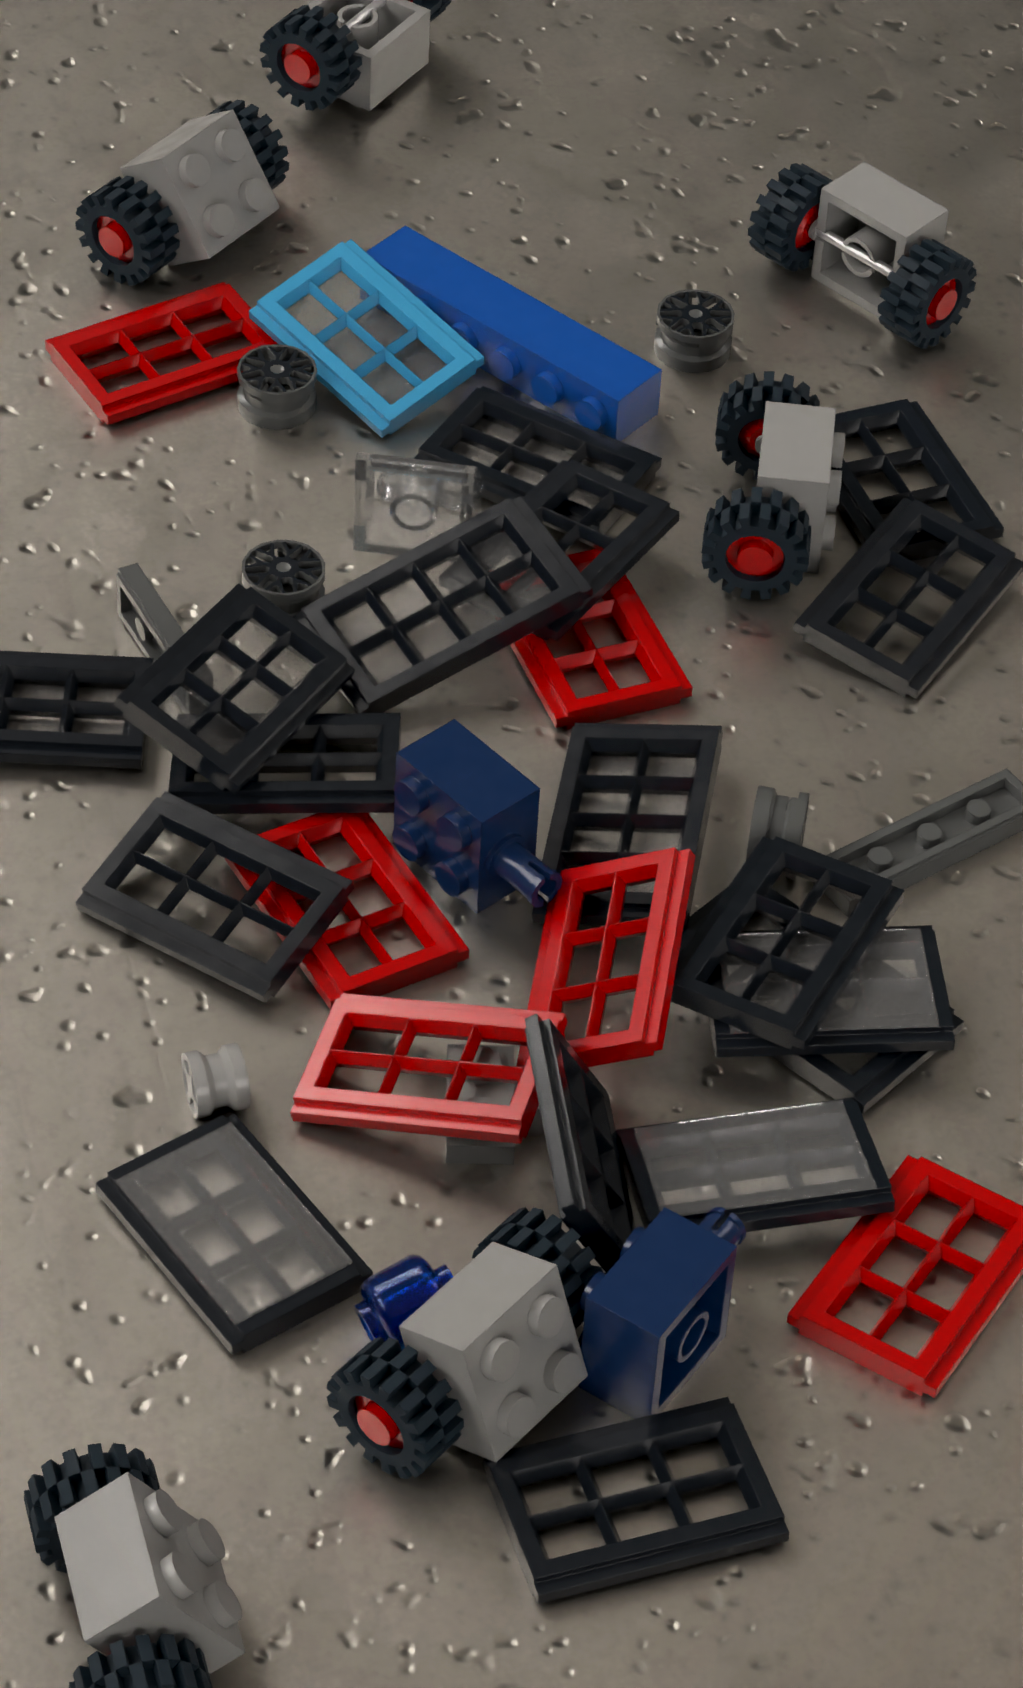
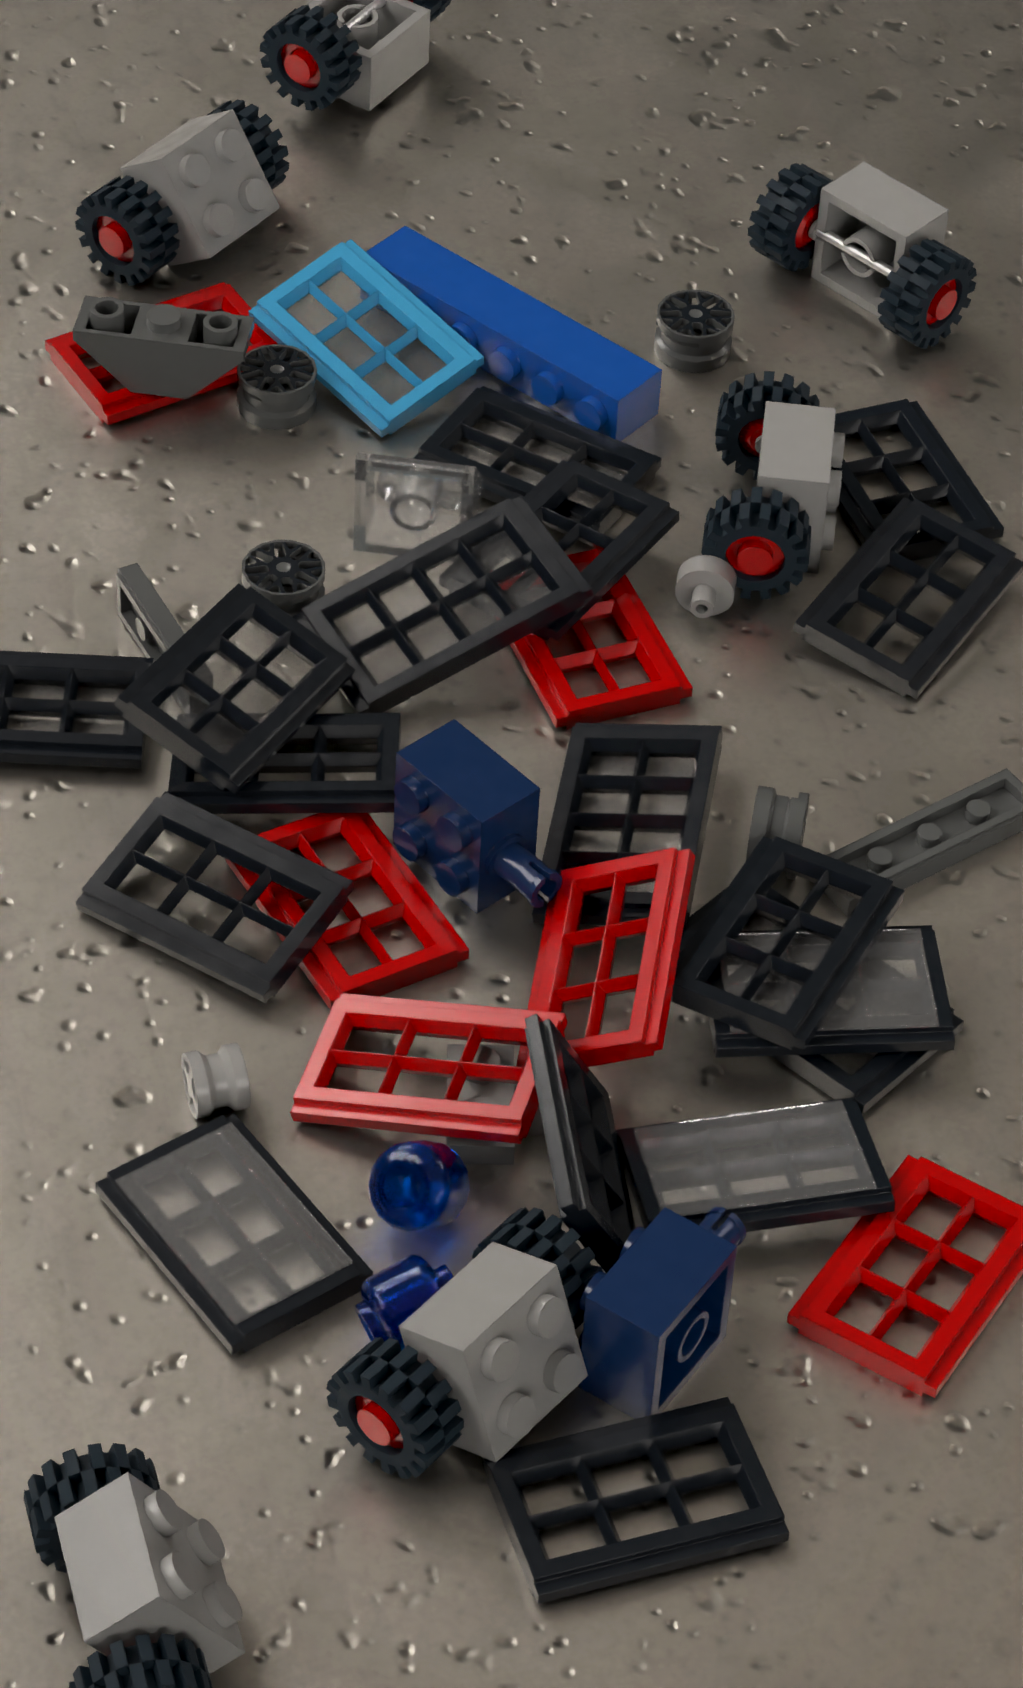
none -> dark grey slope [73,296,254,399]
none -> clear blue head [368,1140,470,1232]
none -> light grey tile [675,555,737,618]

